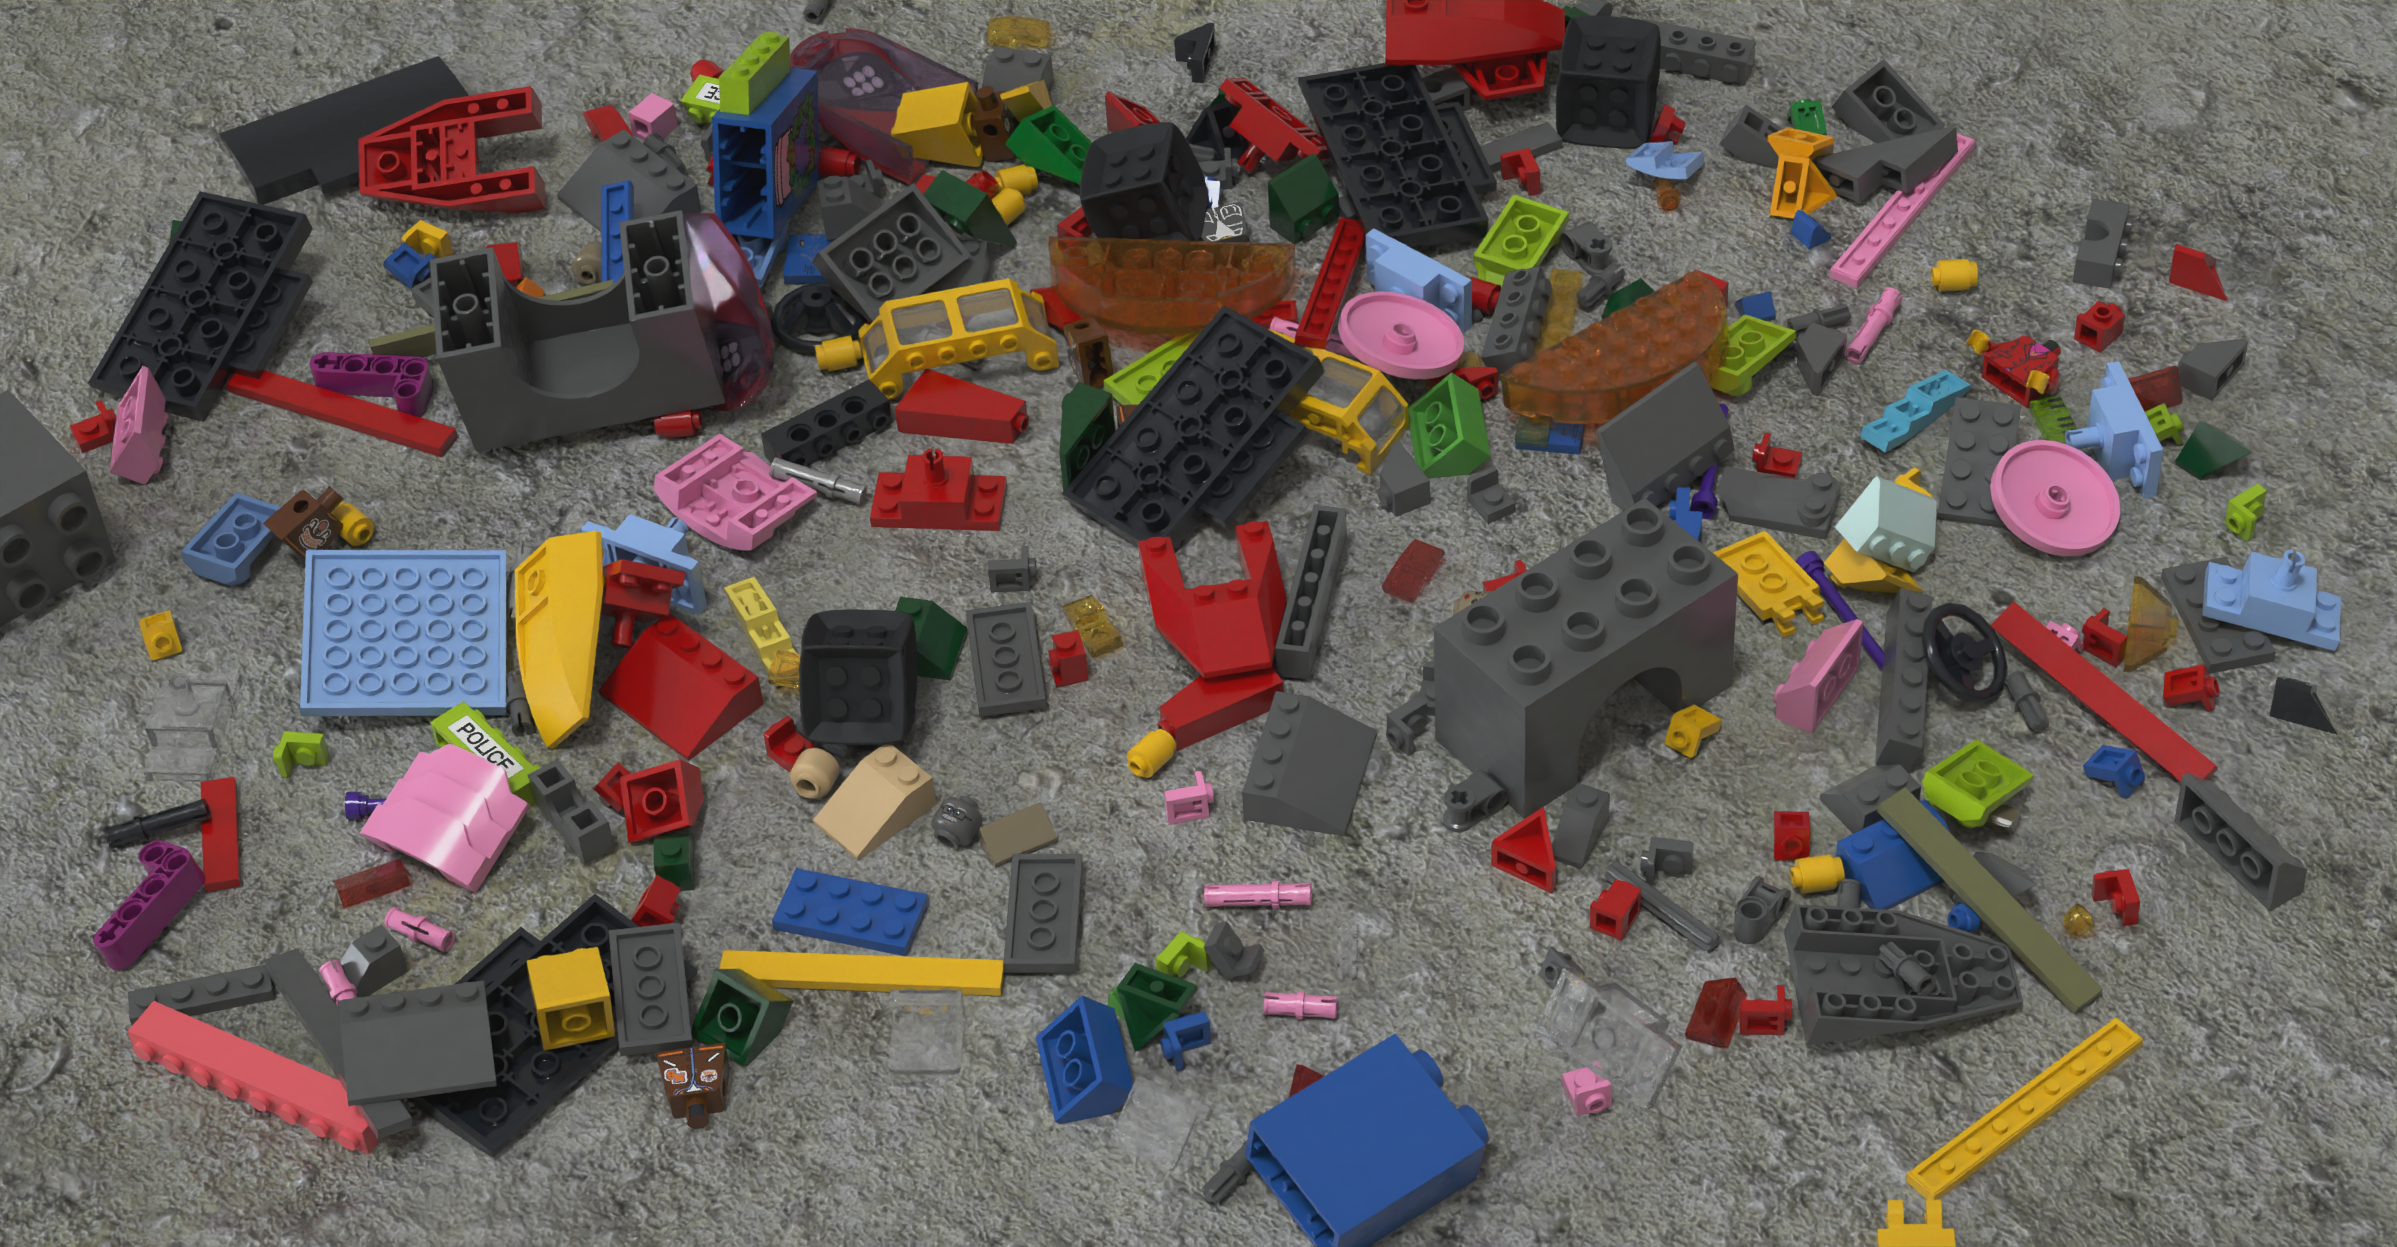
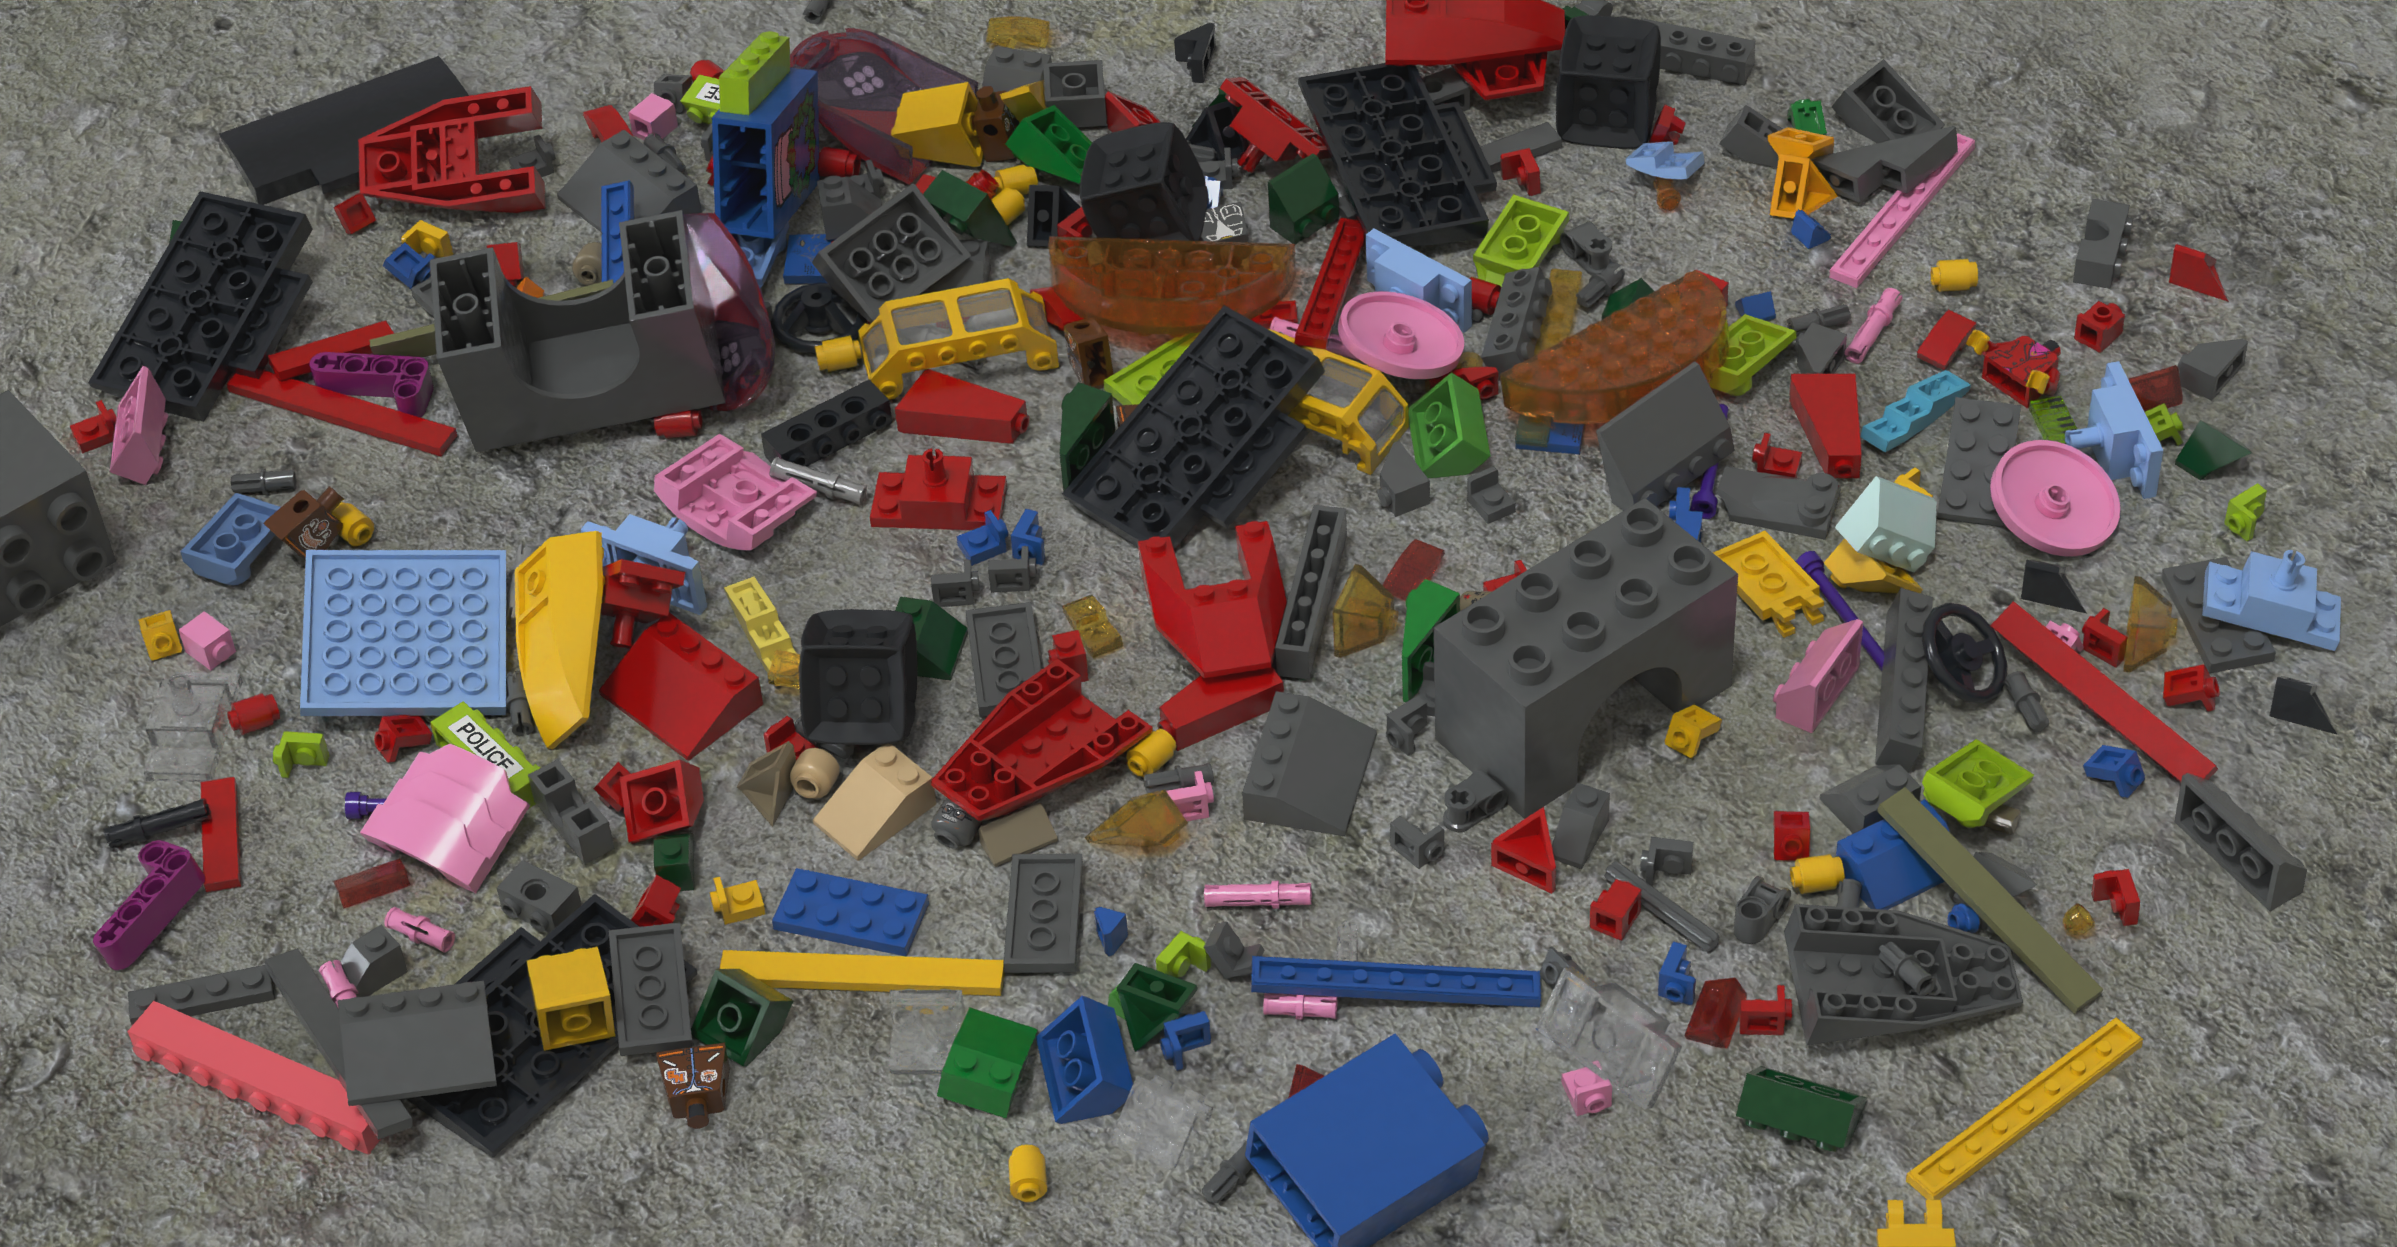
none -> bright pink brick [179,611,236,671]
none -> red brick [227,693,280,735]
none -> dark grey axle [231,469,297,494]
none -> red tile [268,320,394,381]
none -> red tile [333,193,376,234]
none -> red bracket [374,715,433,763]
none -> dark grey brick [497,860,582,933]
none -> dark grey bracket [509,135,556,177]
none -> dark grey bracket [654,74,692,112]
none -> yellow bracket [709,877,766,925]
none -> dark tan slope [737,741,796,827]
none -> dark grey bracket [931,559,980,607]
none -> red wedge [931,659,1153,821]
none -> green slope [937,1007,1038,1118]
none -> blue bracket [956,510,1009,566]
none -> yellow brick [1008,1145,1047,1202]
none -> blue bracket [1011,509,1045,565]
none -> black slope [1027,185,1080,247]
none -> dark grey slope [1043,60,1106,127]
none -> clear yellow slope [1085,790,1188,847]
none -> blue slope [1094,907,1128,956]
none -> dark grey axle [1144,763,1214,794]
none -> blue tile [1251,956,1541,1007]
none -> clear yellow slope [1333,564,1398,658]
none -> dark grey bracket [1390,816,1445,869]
none -> green slope [1402,579,1460,703]
none -> blue bracket [1658,941,1696,1005]
none -> dark green slope [1736,1066,1867,1152]
none -> red slope [1789,374,1862,478]
none -> red slope [1917,309,1977,370]
none -> black slope [2021,560,2087,614]

